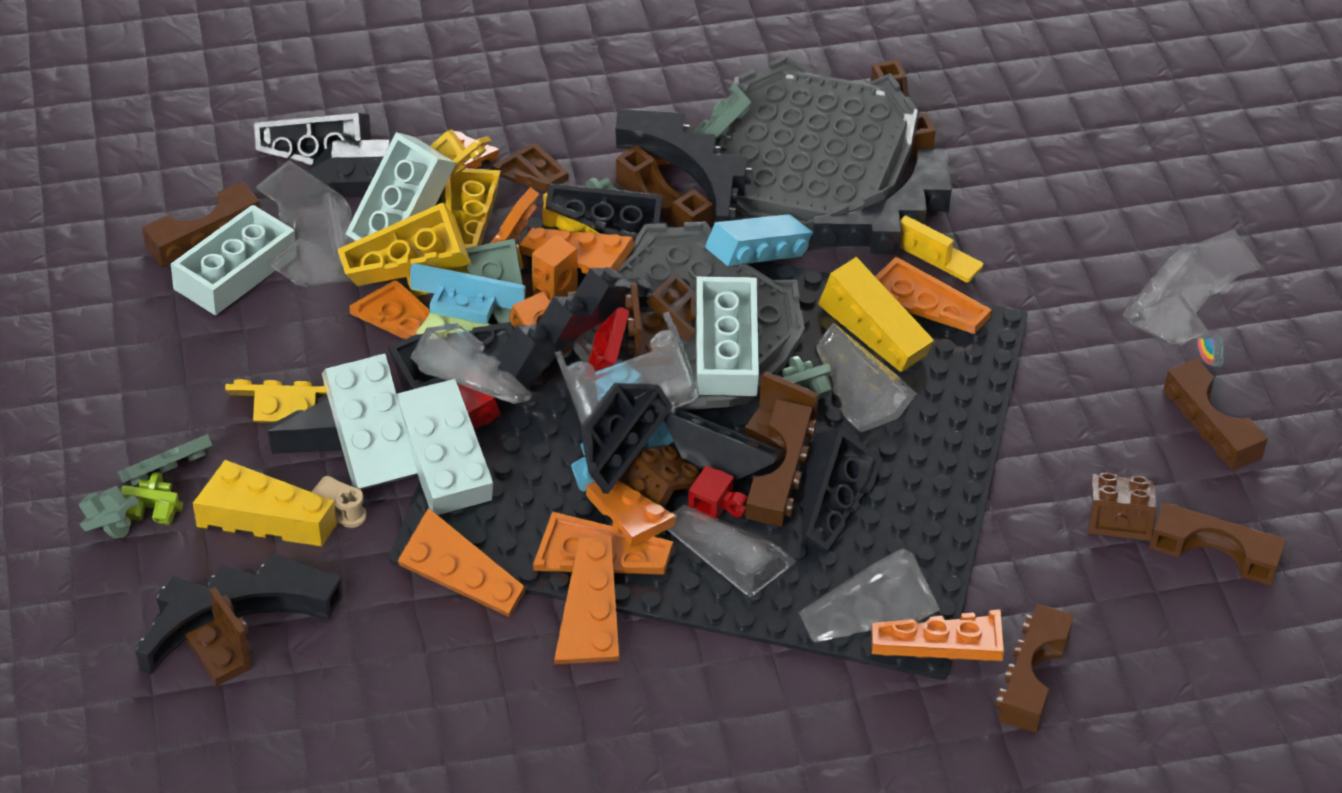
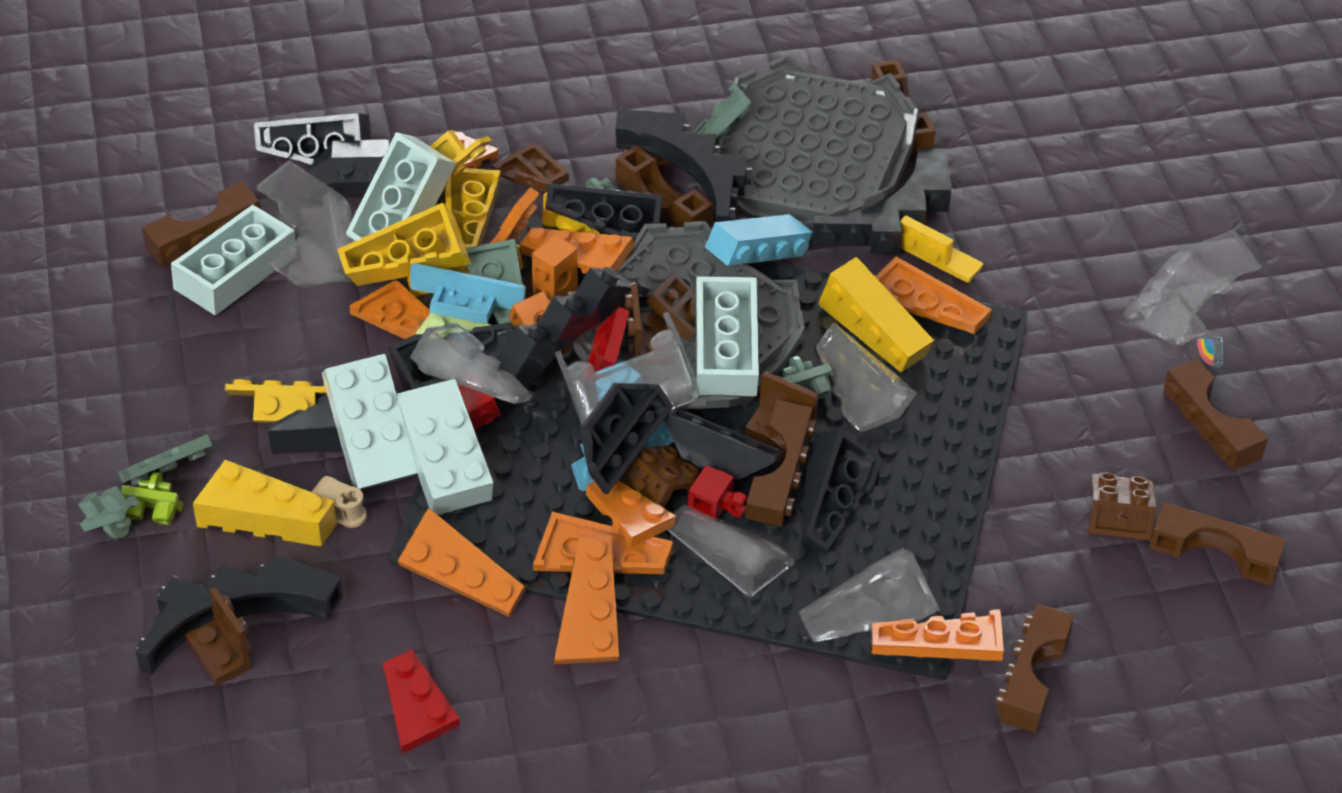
none -> red wing [383,649,460,754]

